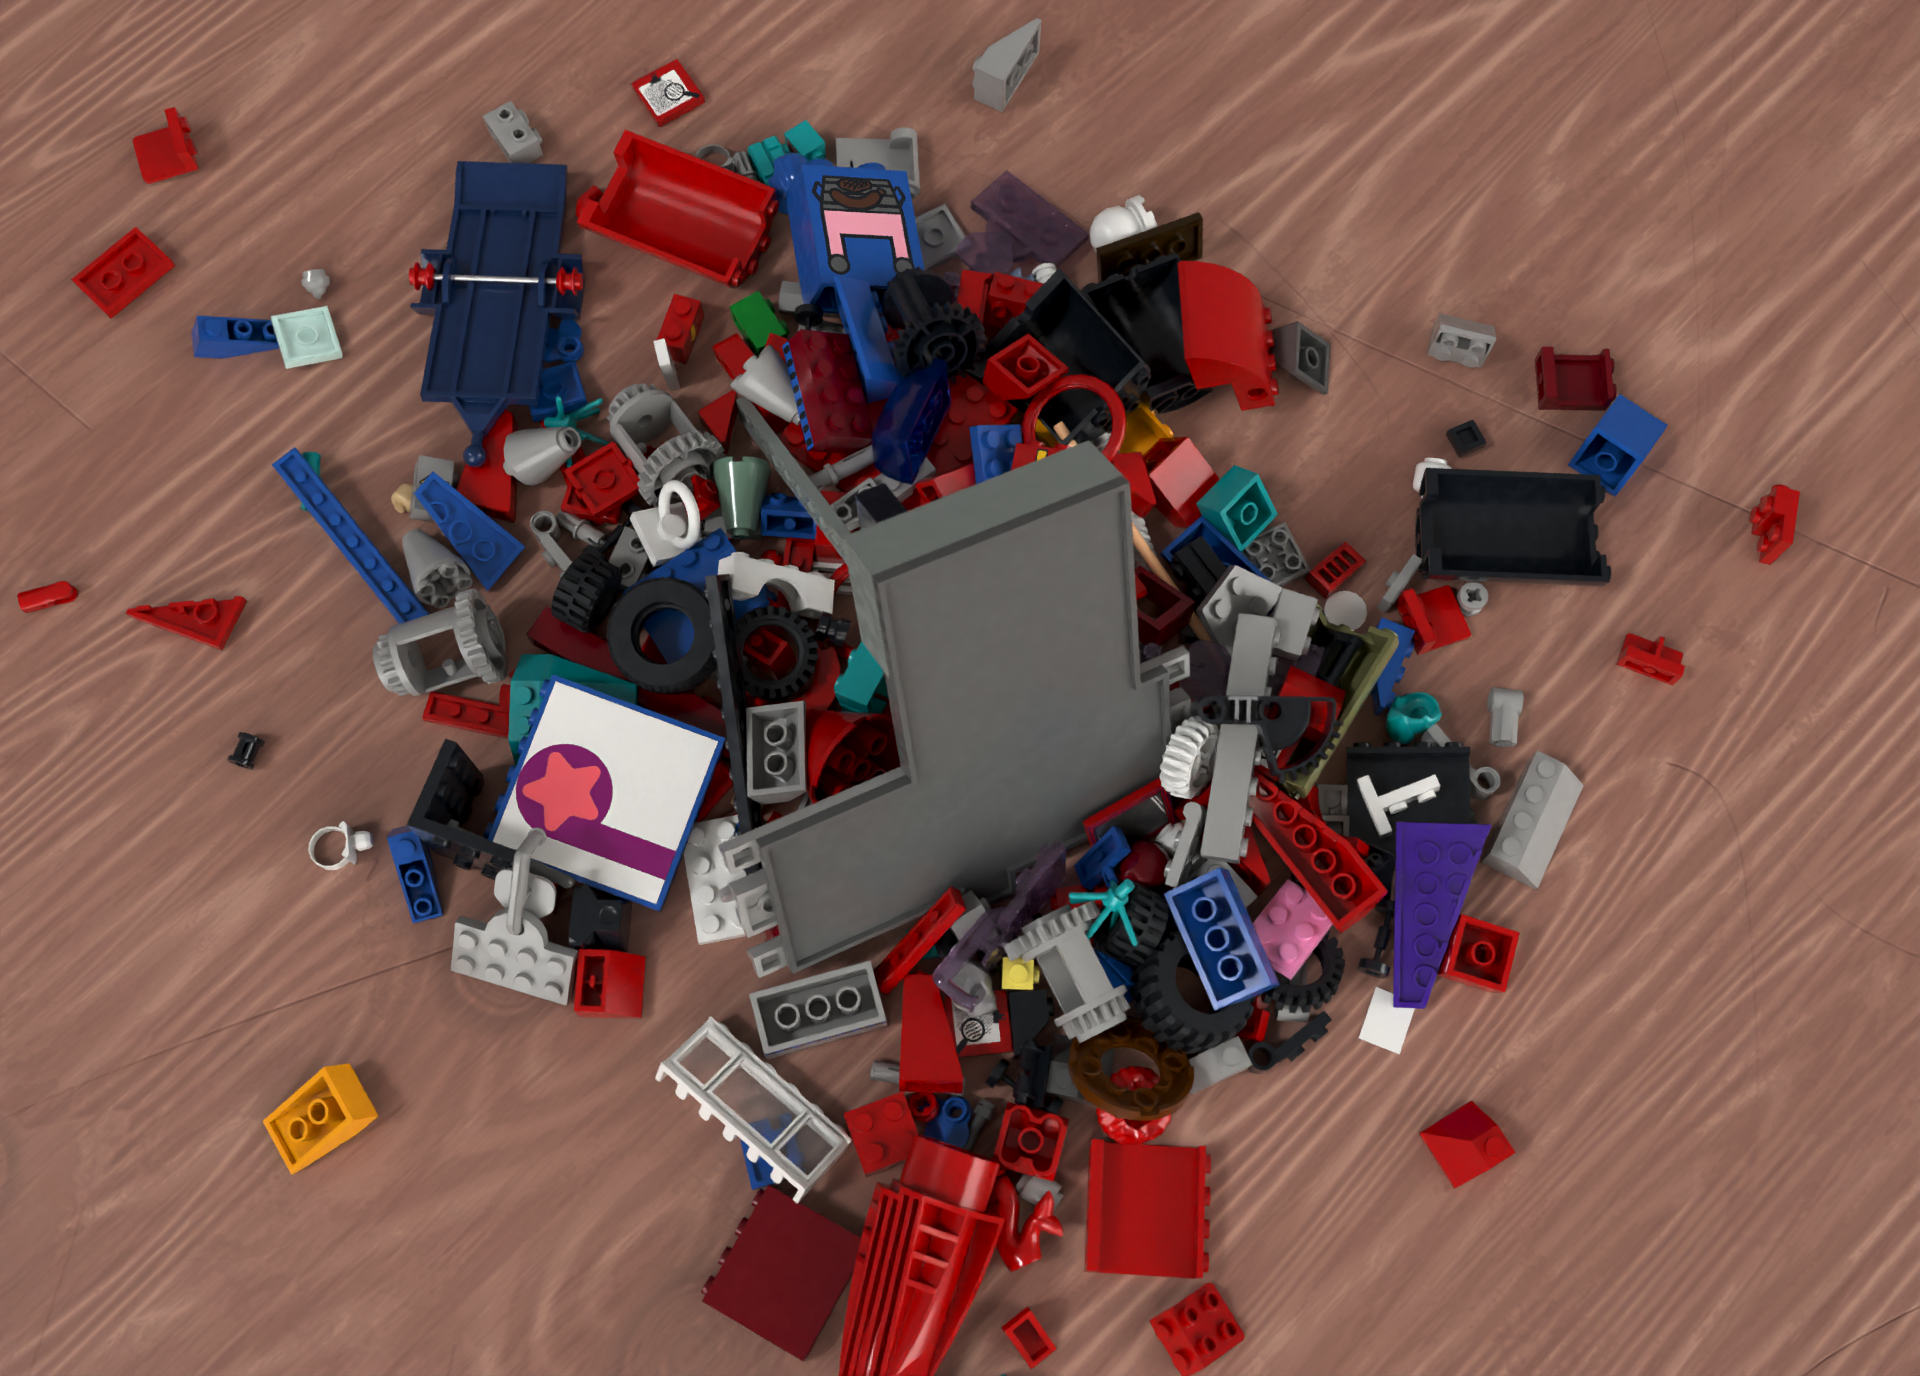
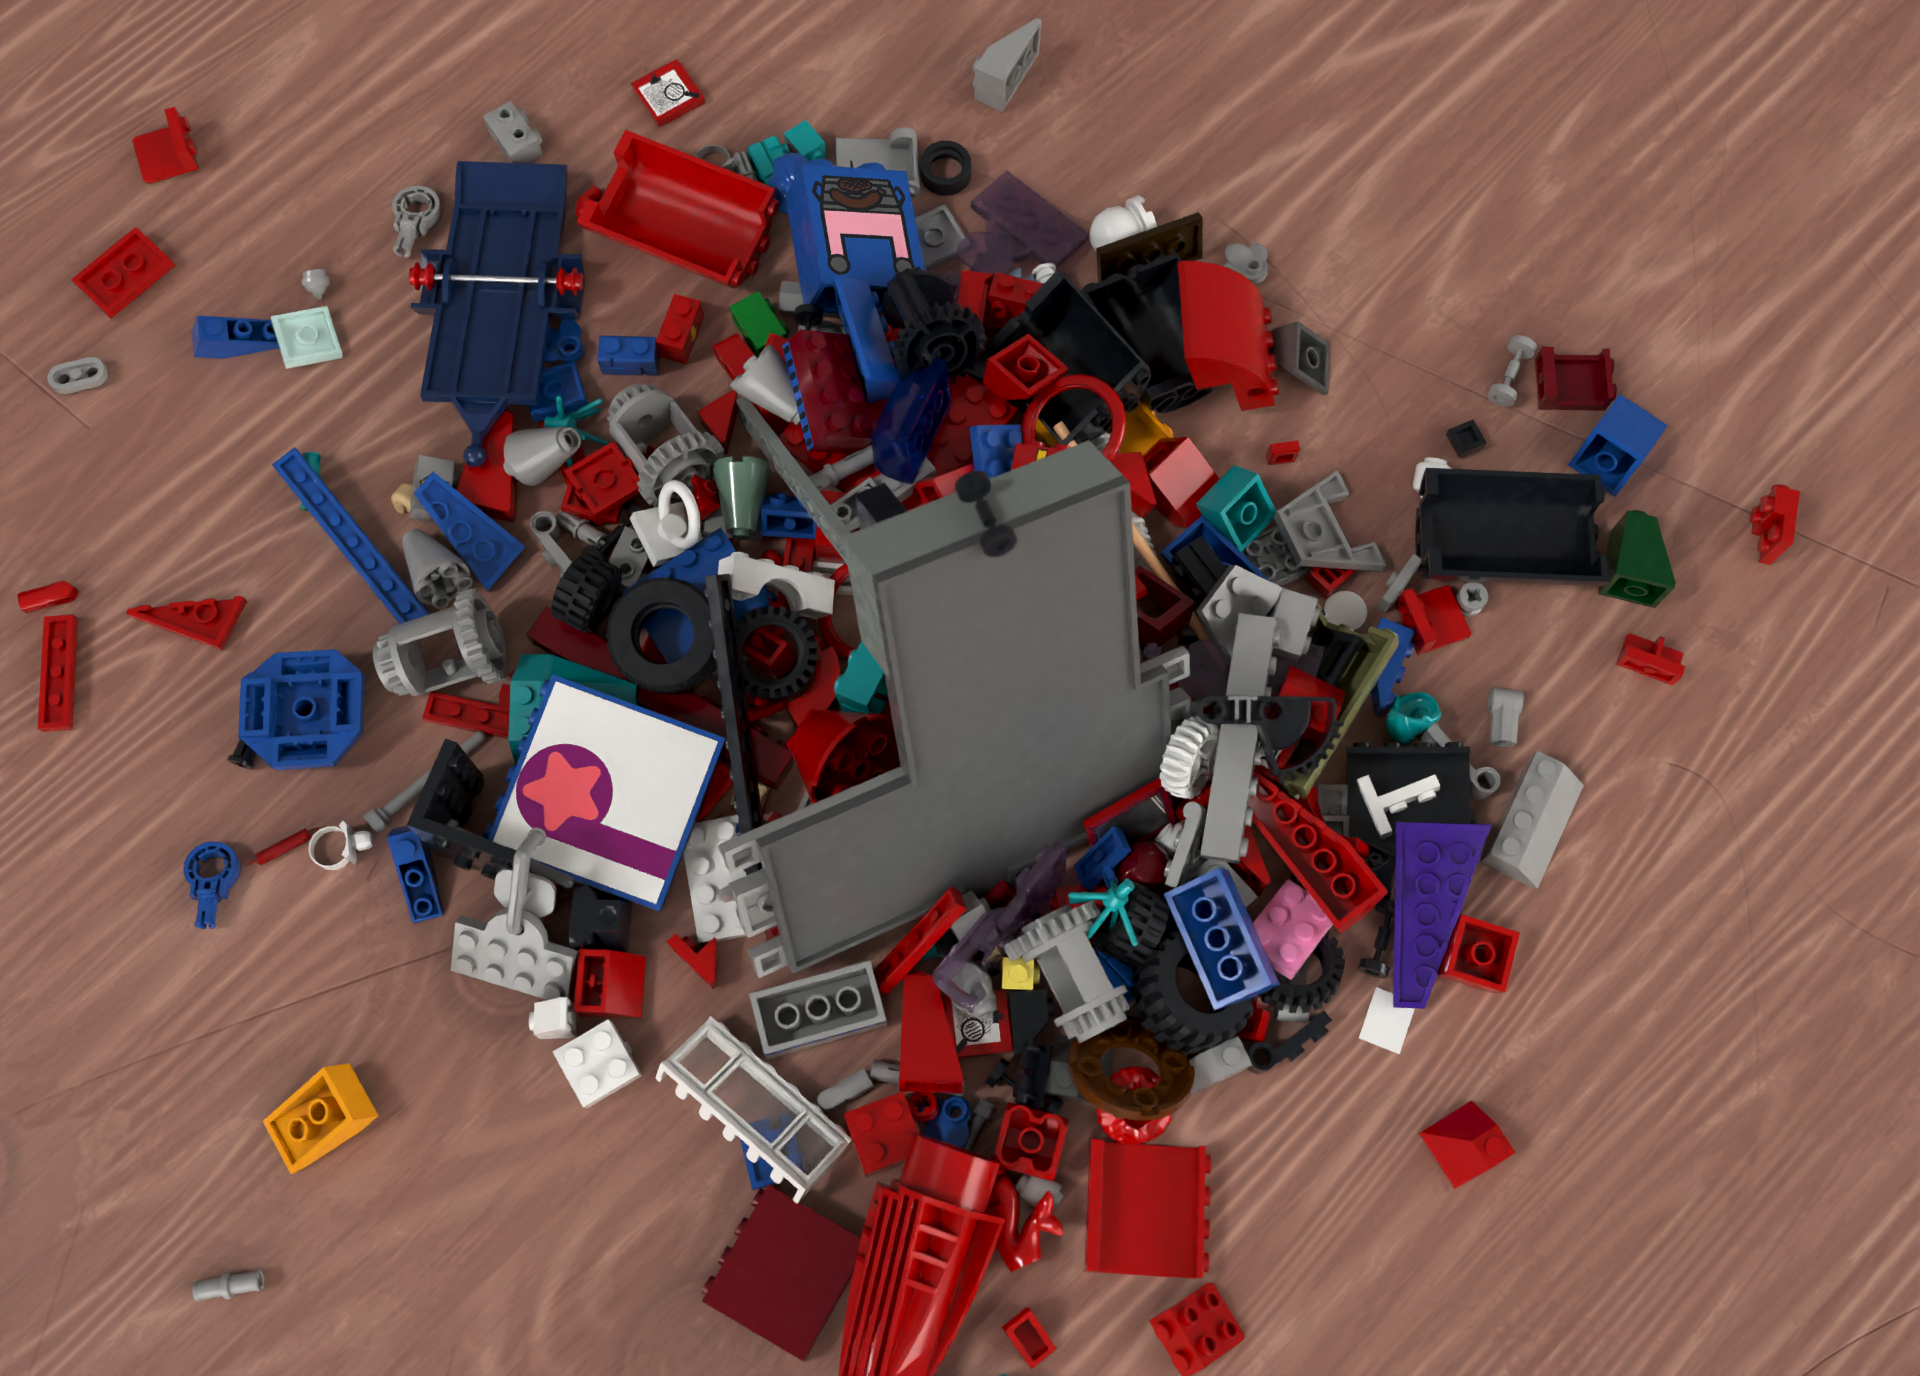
white tile [653,338,680,391] -> none
light grey slope [746,701,808,805] -> none
black wheel [814,611,851,648] -> none
light grey slope [1427,313,1496,368] -> none
none -> red plate [37,614,78,732]
none -> light grey plate [47,357,108,394]
none -> blue pin [183,841,241,929]
none -> light grey pin [192,1270,264,1302]
none -> blue piece [238,649,365,770]
none -> red piece [247,827,319,866]
none -> light grey piece [363,731,486,834]
none -> light grey pin [392,186,442,257]
none -> white slope [529,997,577,1039]
none -> white brick [553,1019,643,1108]
none -> blue brick [597,336,660,376]
none -> red slope [667,933,718,989]
none -> light grey bar [817,1068,874,1113]
none -> black tyre [920,141,971,196]
none -> black wheel [955,470,1017,557]
none -> dark red tile [984,879,1024,917]
none -> light grey plate [1223,243,1268,284]
none -> red tile [1266,440,1300,465]
none -> light grey wing [1273,470,1387,571]
none -> light grey wheel [1487,335,1537,407]
none -> dark green slope [1598,510,1676,608]

